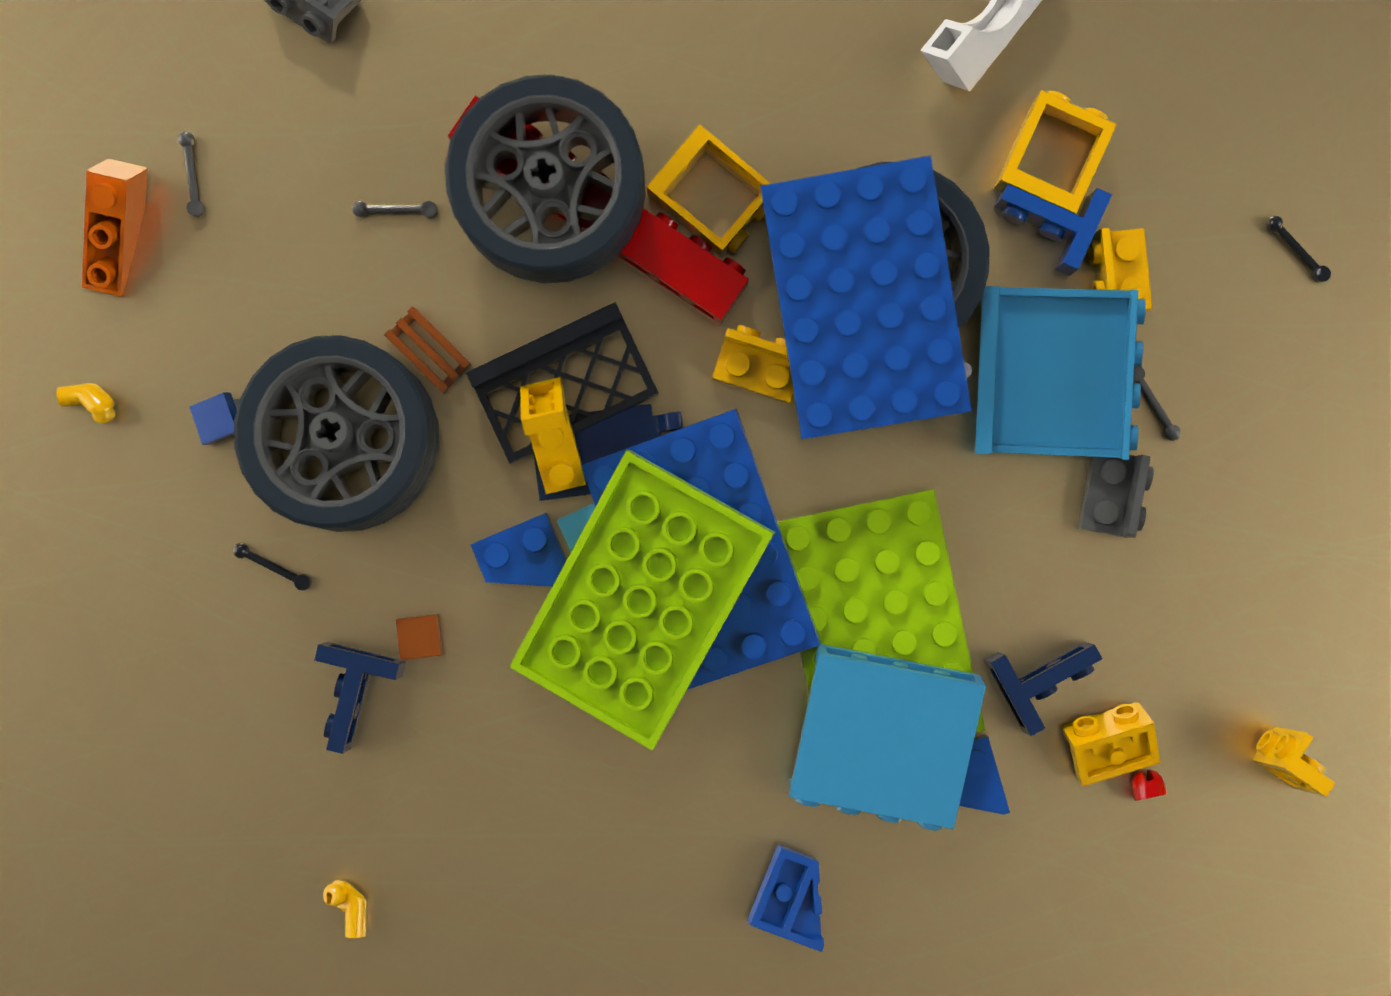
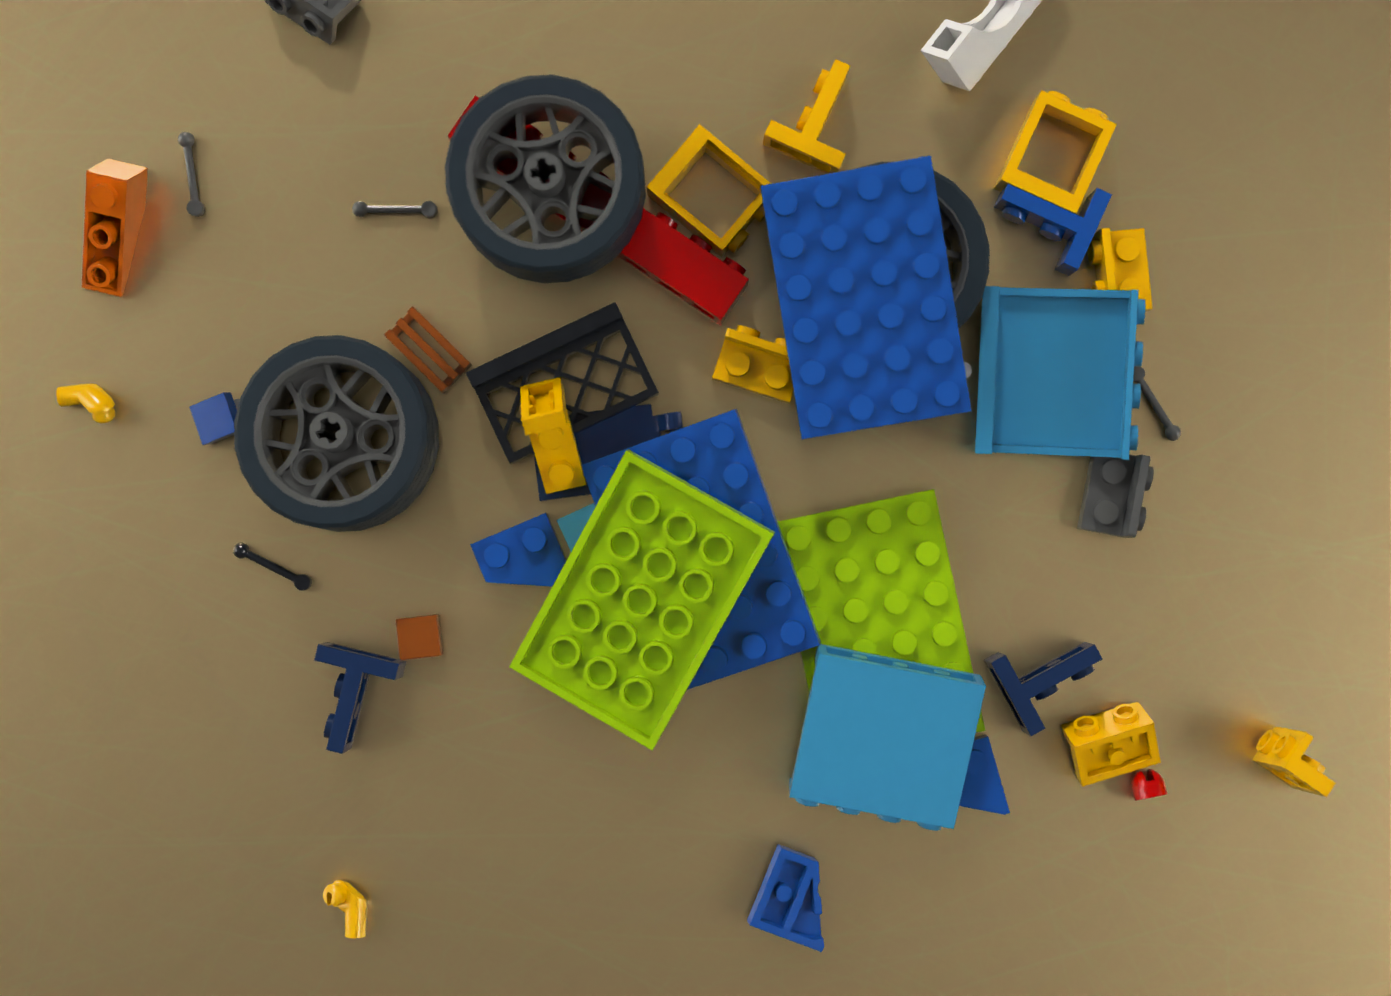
black hinge [1266,216,1331,283] -> none
none -> yellow bracket [762,59,850,174]

